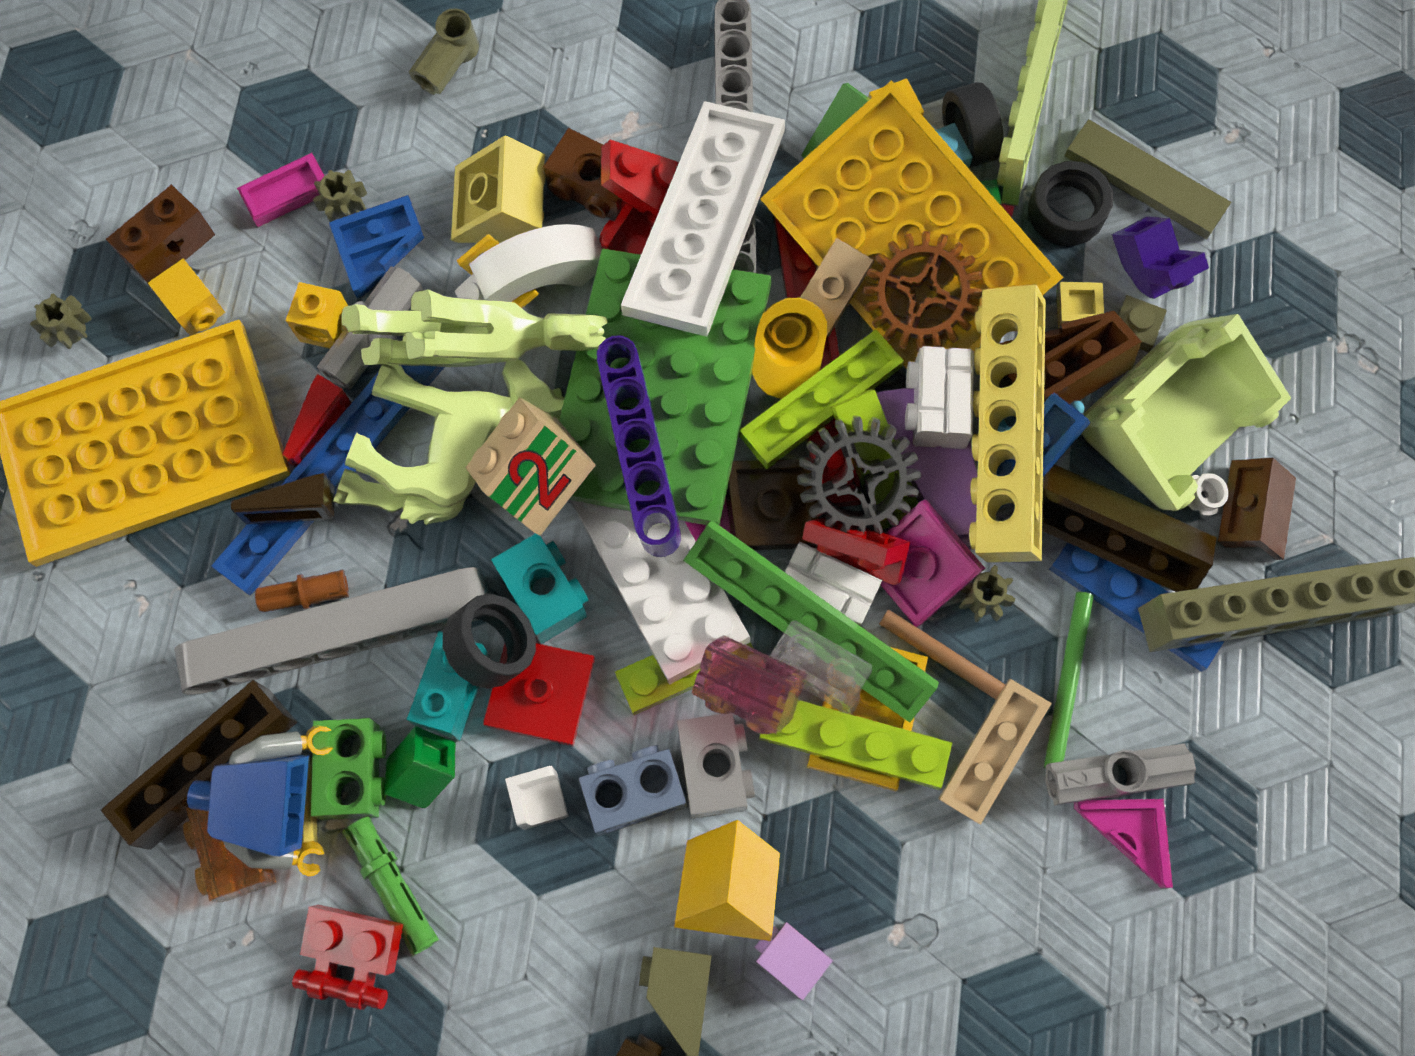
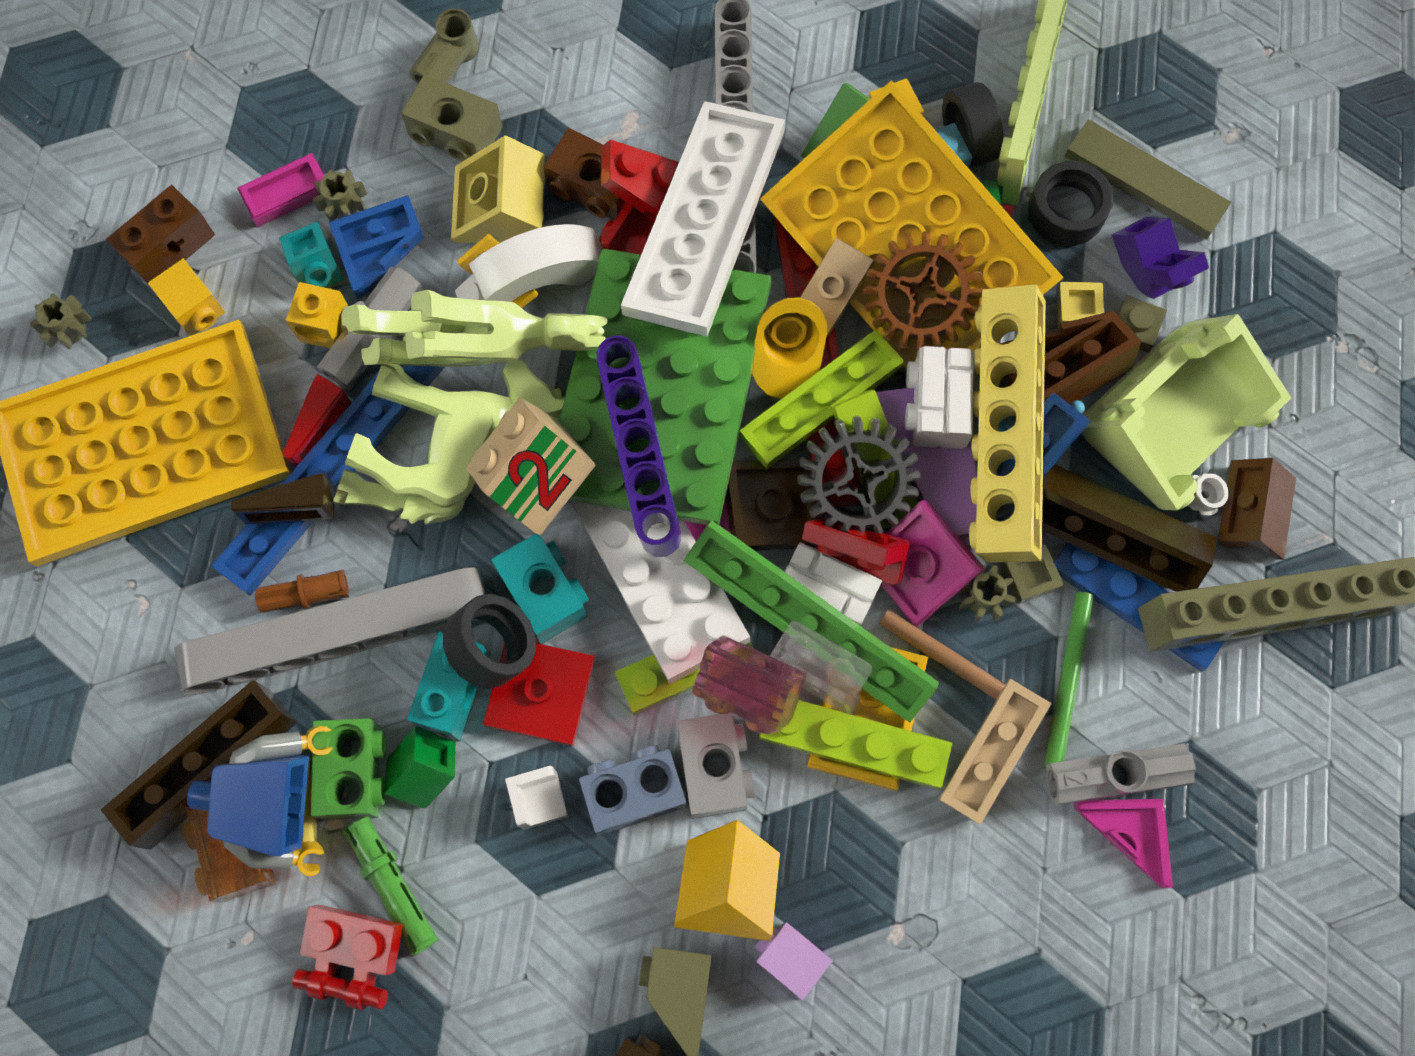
none -> teal bracket [279,221,343,288]
none -> olive brick [401,74,503,162]
none -> olive plate [1001,545,1064,604]

